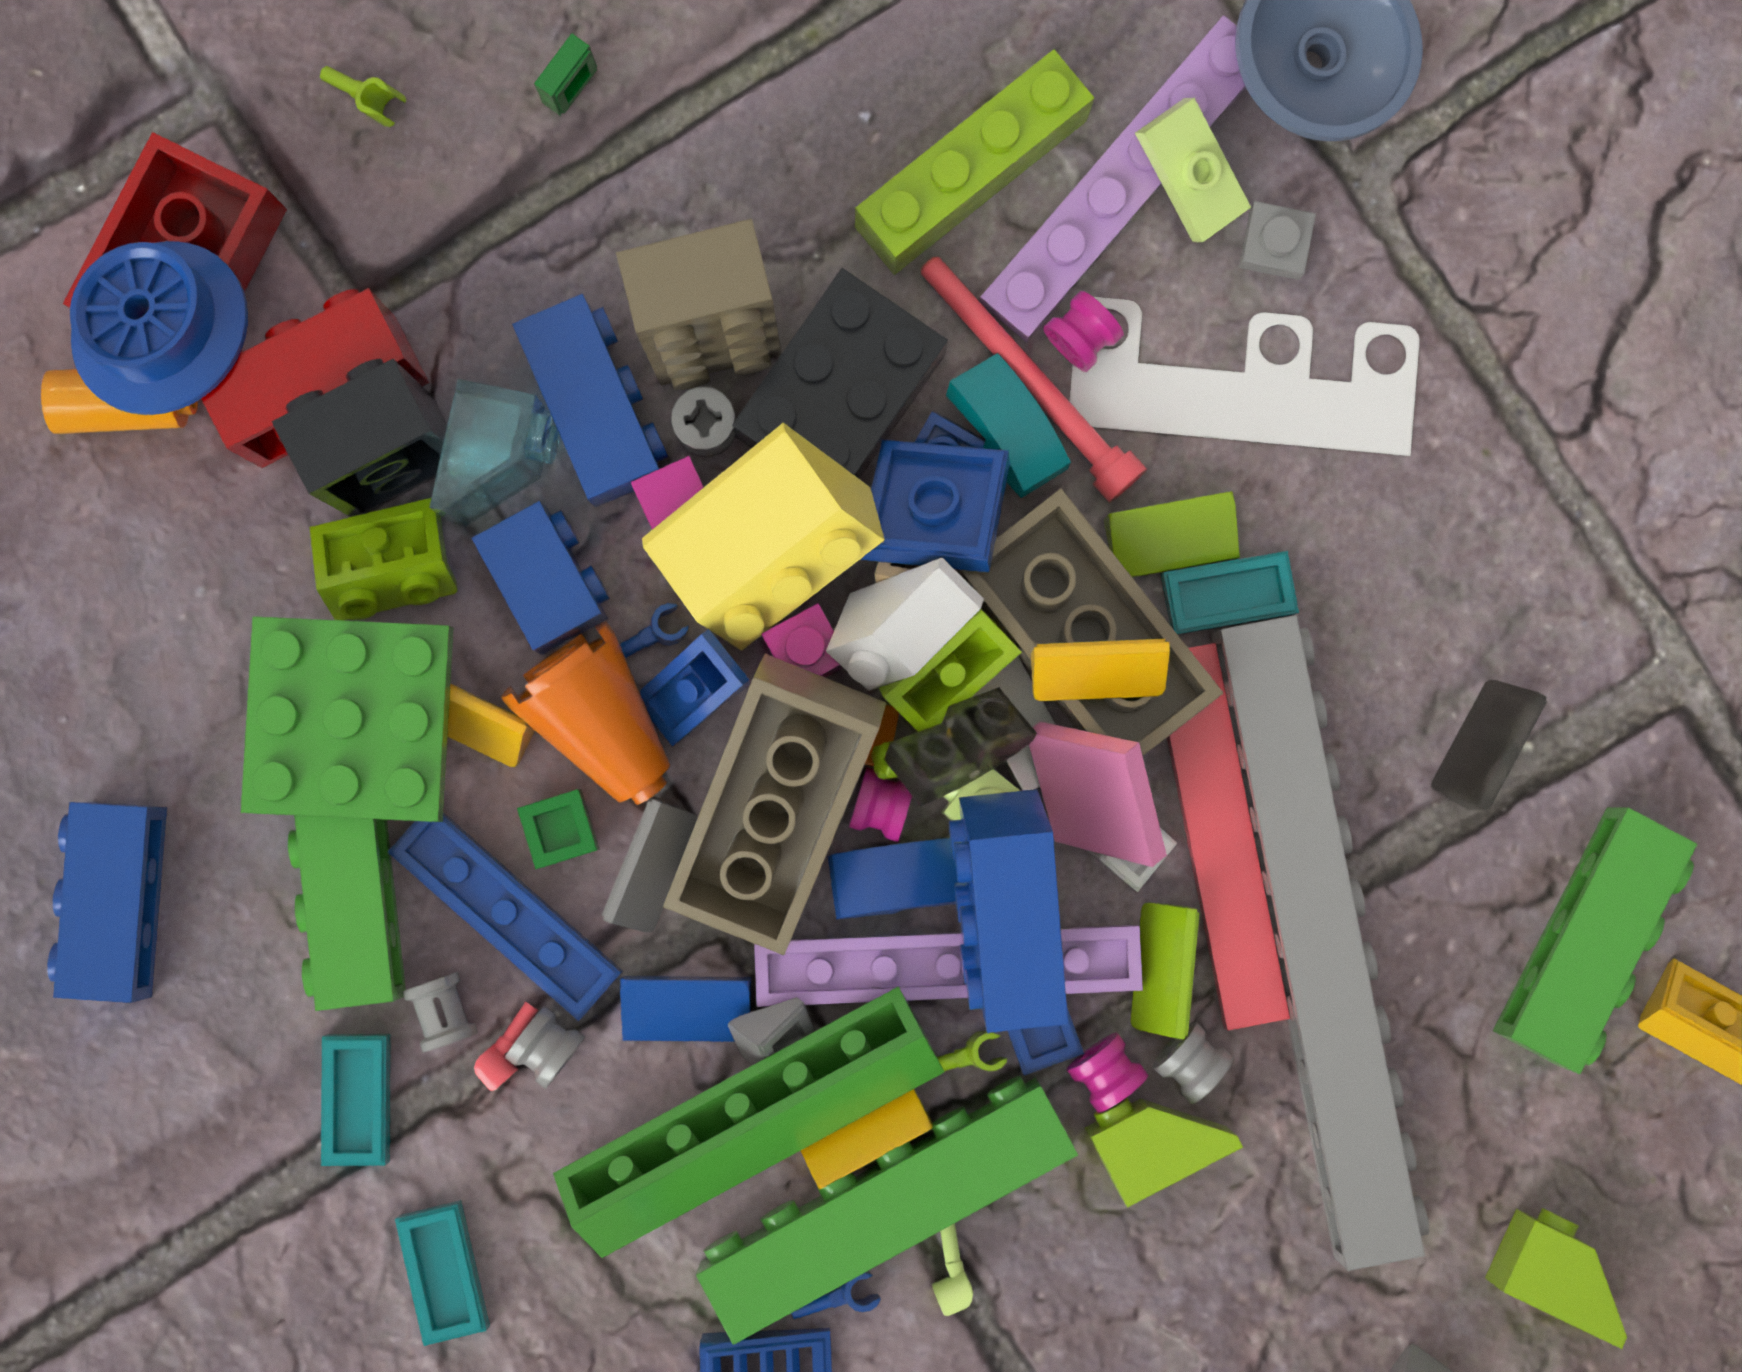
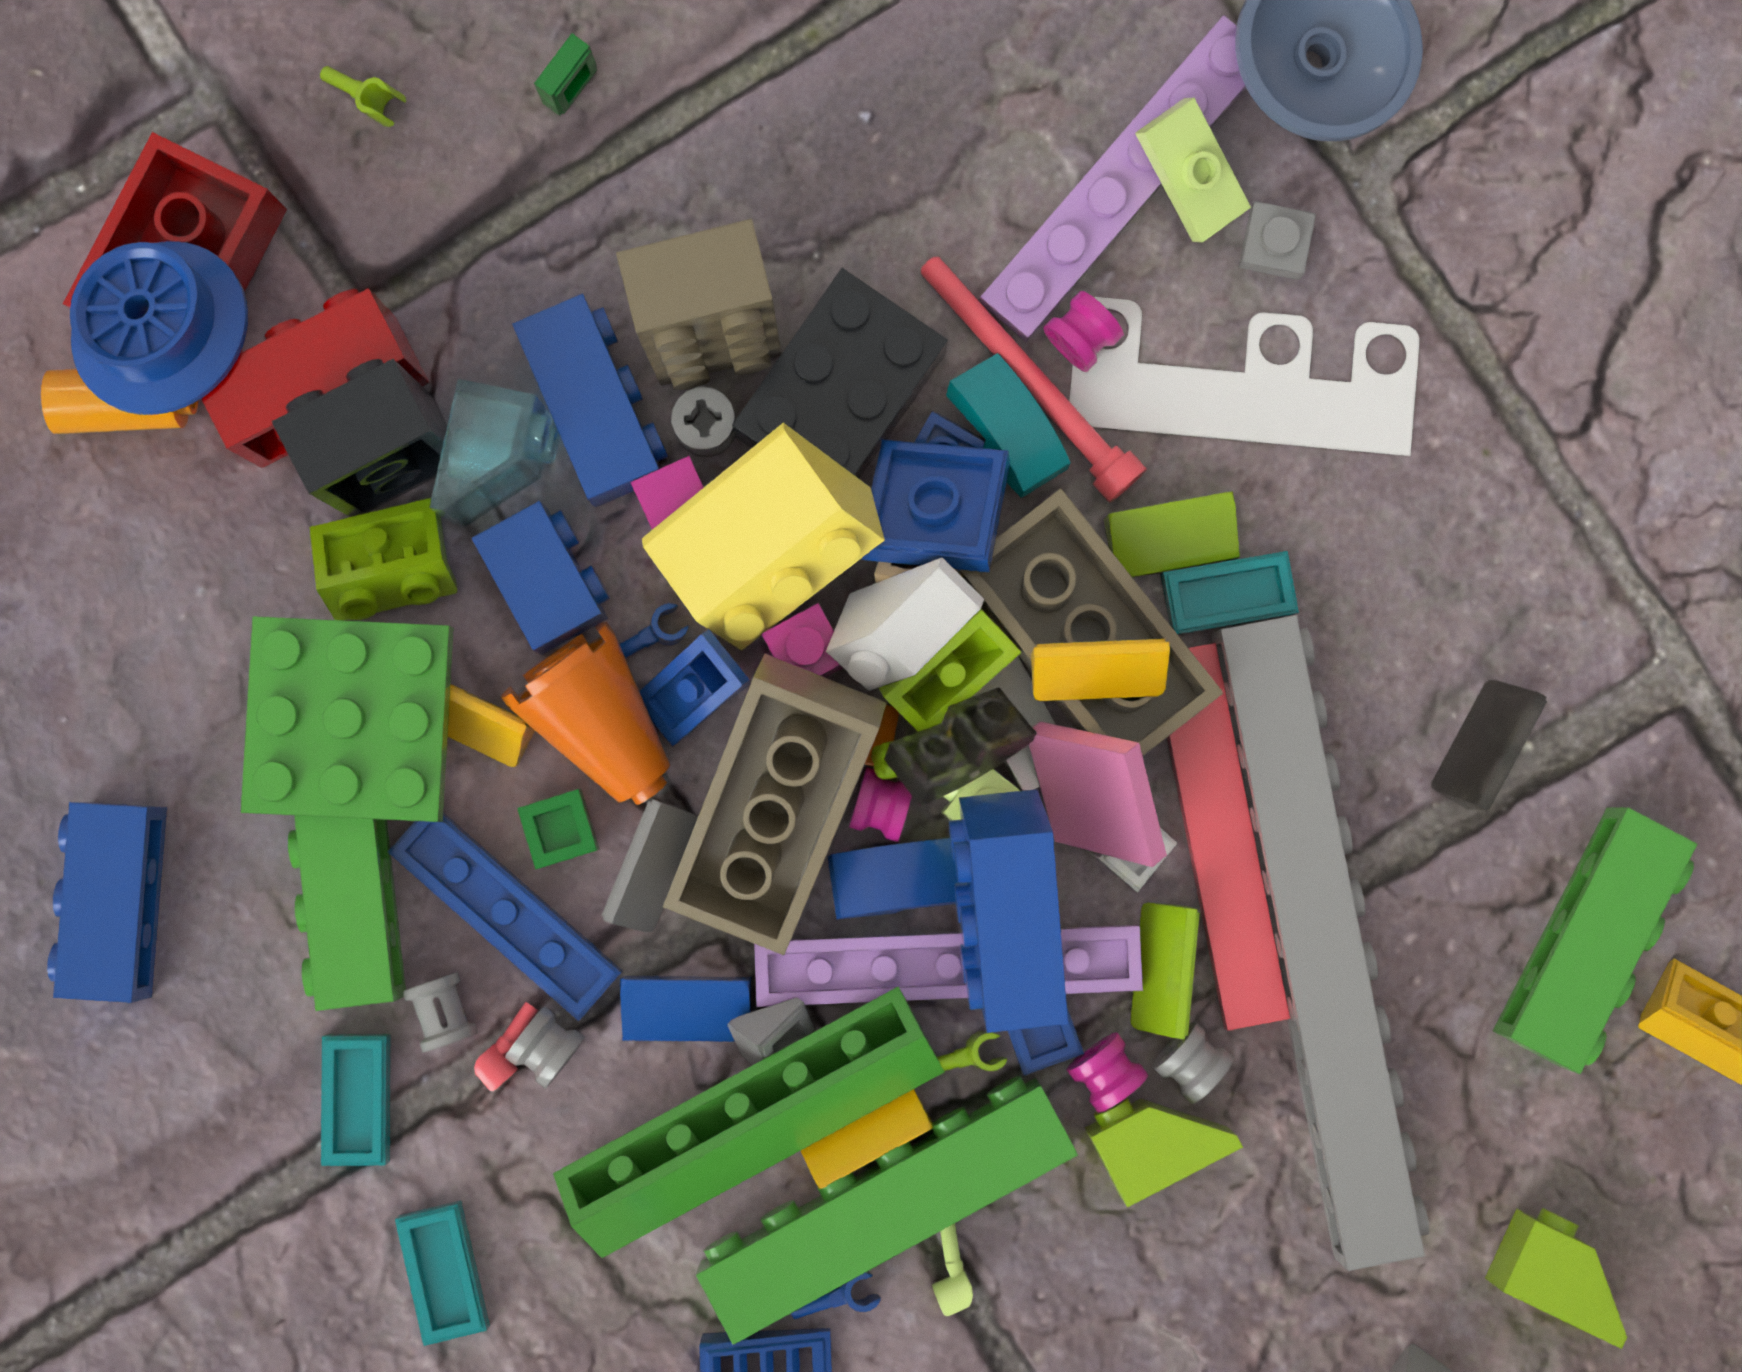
lime brick [855,49,1094,275] -> none

